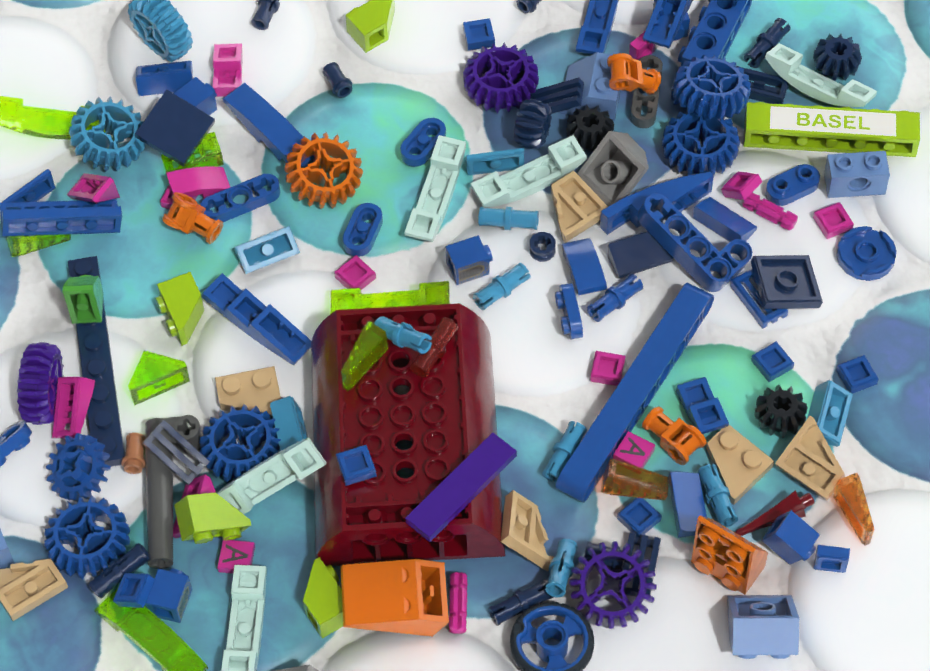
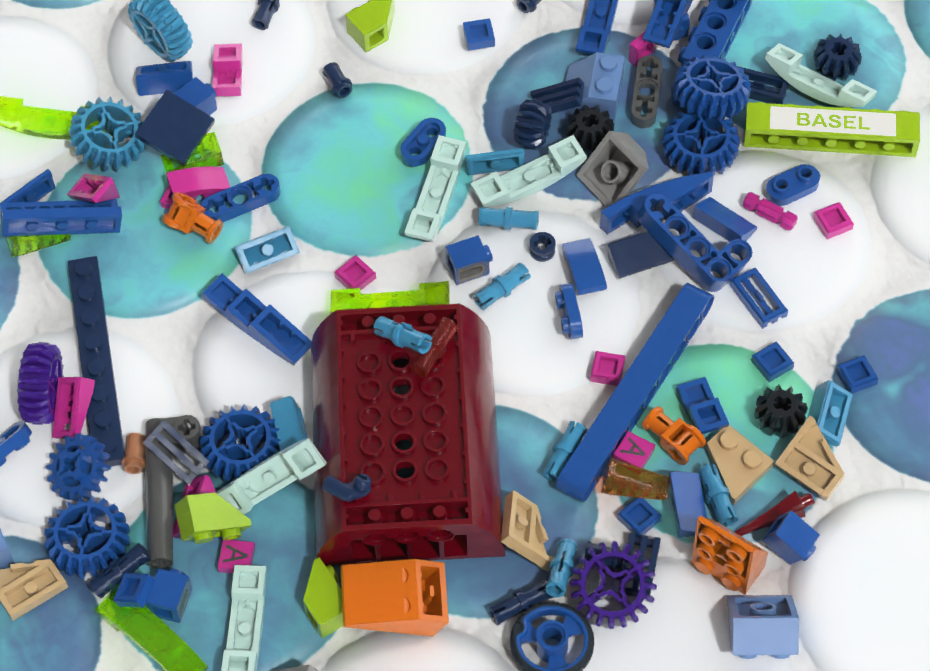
bright green slope [62,275,103,324] -> none
clear neon green slope [128,350,190,405] -> none
lime slope [155,272,204,346] -> none
tan wing [215,366,281,417] -> none
blue slope [222,83,315,168] -> none
orange gear [284,132,363,209] -> none
blue tile [336,445,377,486] -> none
clear neon green slope [341,321,388,391] -> none
blue plate [343,203,383,257] -> none
dark purple tile [405,432,517,542] -> none
dark pink axle [449,572,468,634] -> none
dark purple gear [463,42,539,114] -> none
tan wing [551,171,608,243] -> none
blue pin [587,274,643,322] -> none
orange connector [607,53,661,94] -> none
dark pink tile [721,171,762,200] -> none
dark blue pin [744,18,791,68] -> none
dark blue tile [750,255,823,309] -> none
blue tile [814,545,850,573] -> none
medium blue brick [824,151,890,198] -> none
clear orange slope [833,473,875,546] -> none
blue tile [836,226,897,281] -> none
none -> dark blue arm [322,474,372,502]

